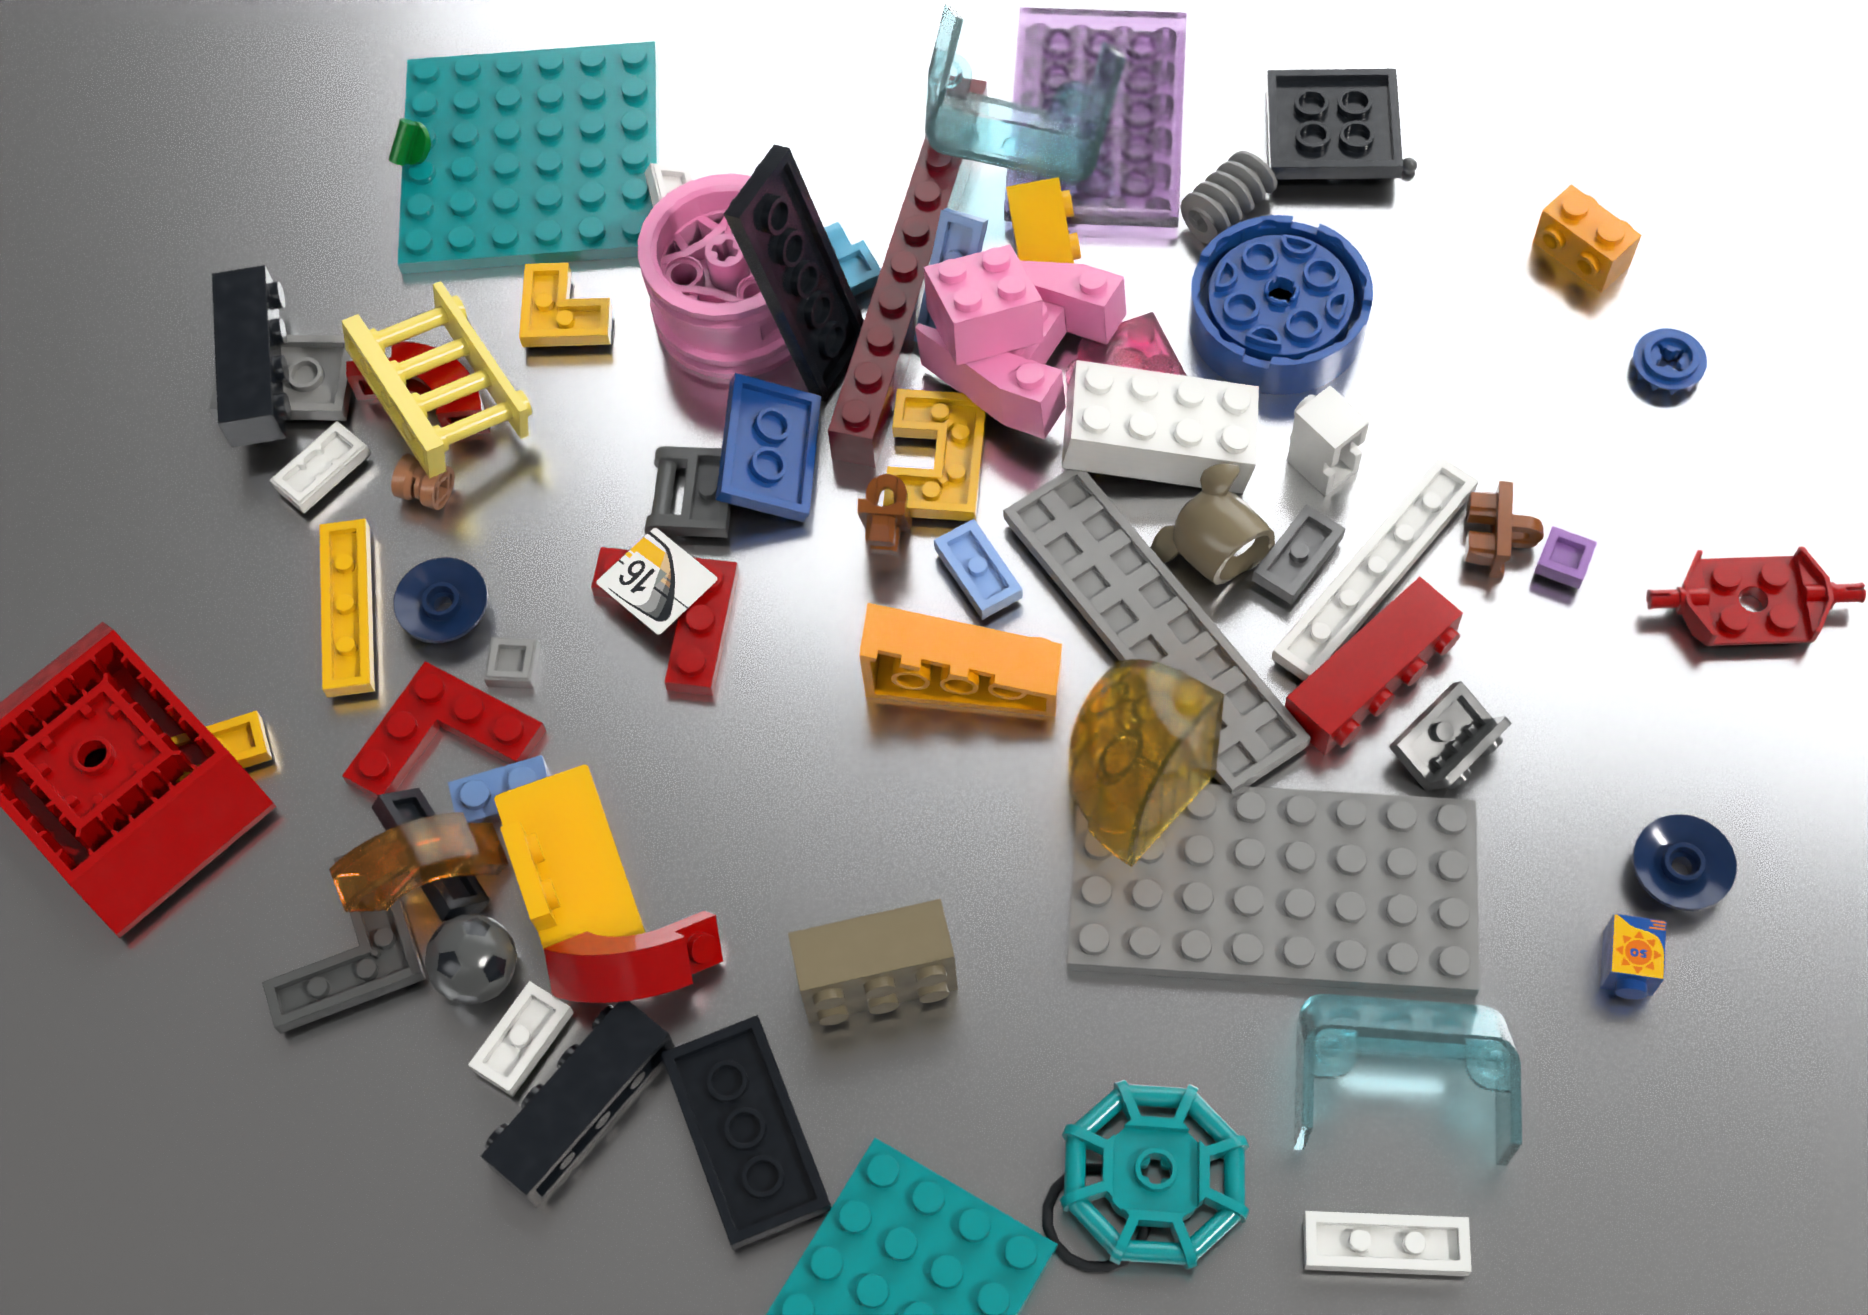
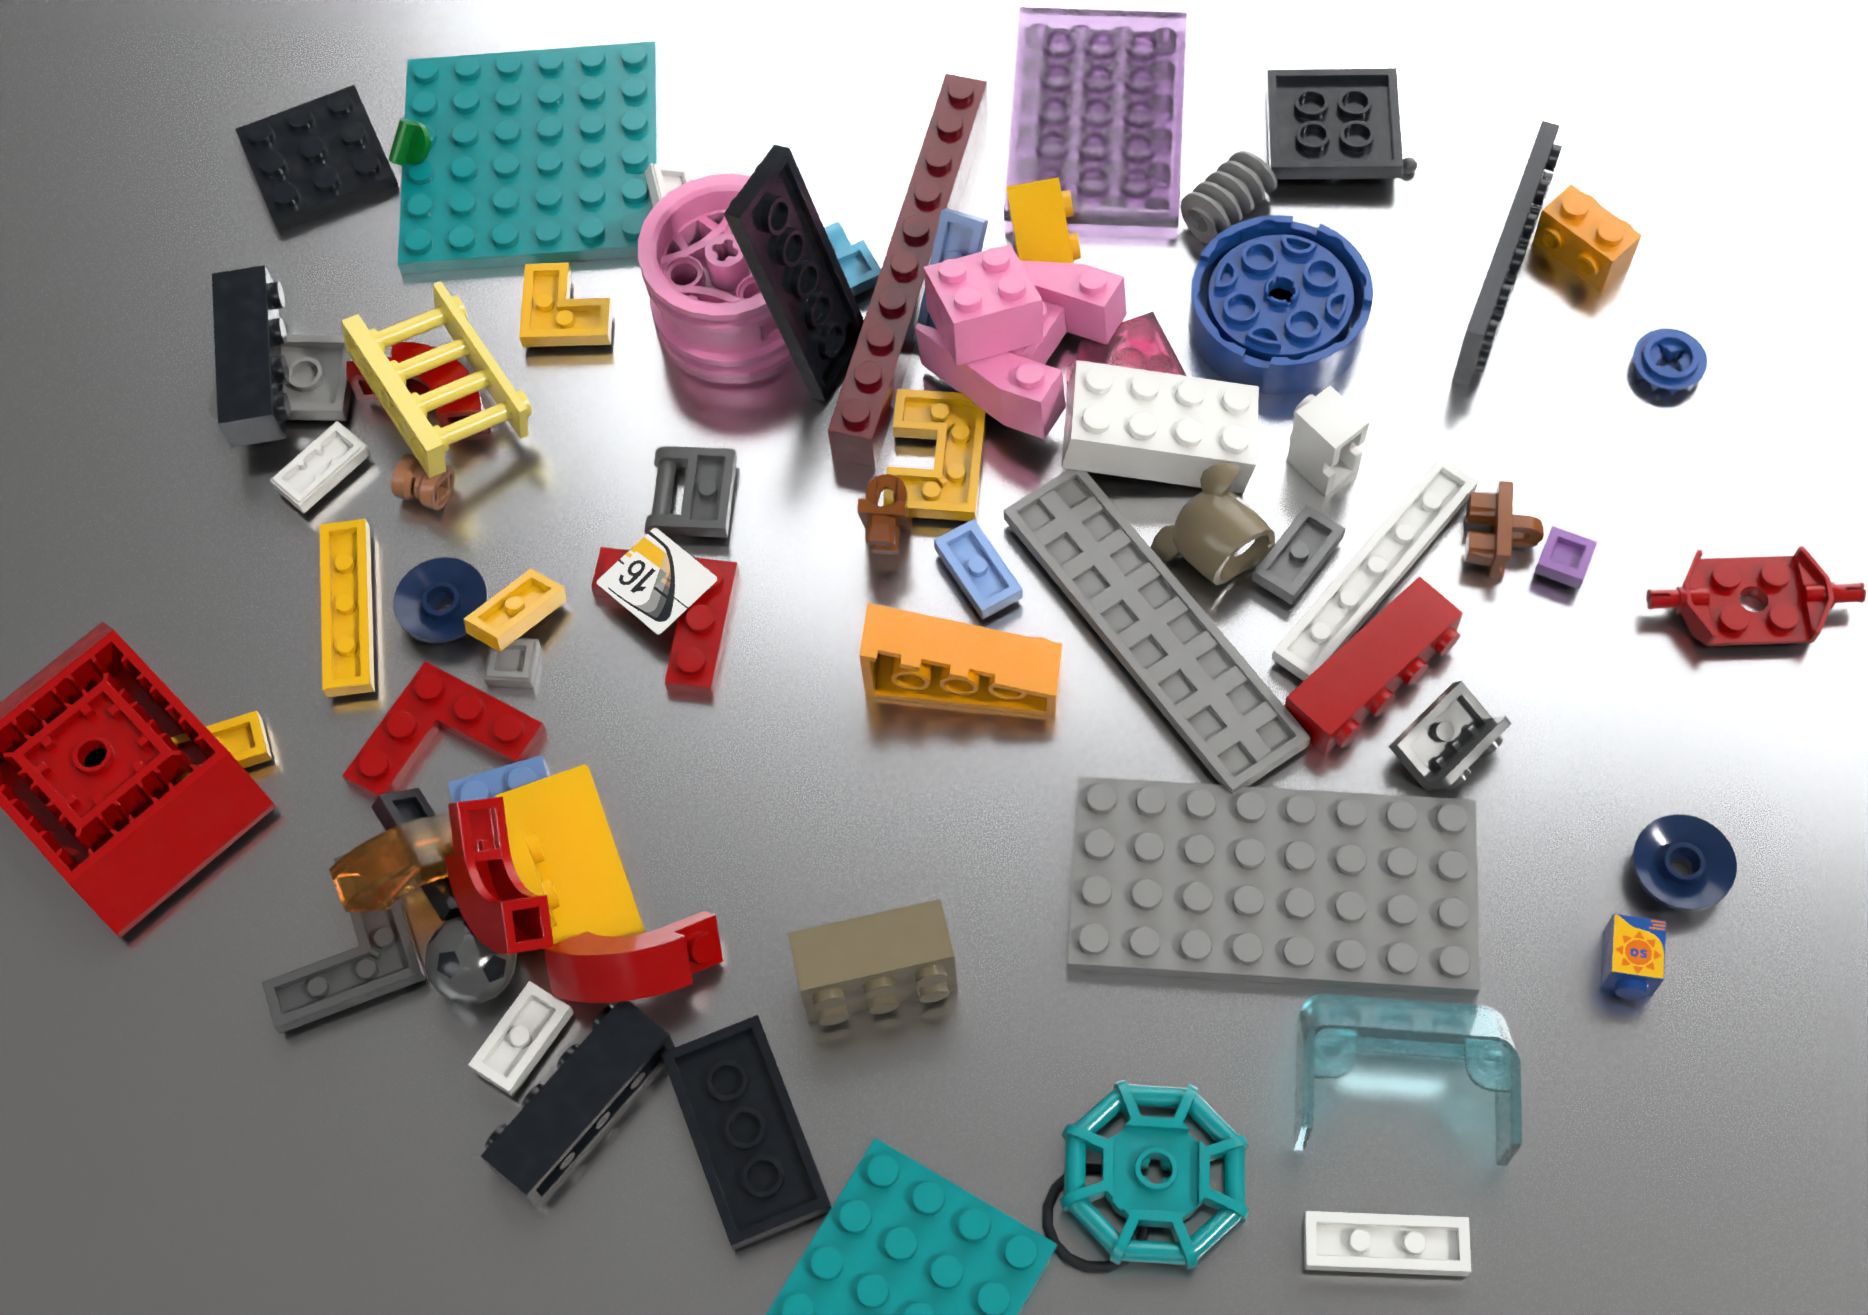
blue plate [716,373,821,522] -> none
clear light blue windscreen [924,4,1126,183] -> none
clear yellow brick [1068,659,1225,867] -> none
none -> black plate [235,85,399,232]
none -> red arch [445,796,554,955]
none -> yellow plate [464,569,567,652]
none -> plate [1451,121,1563,387]

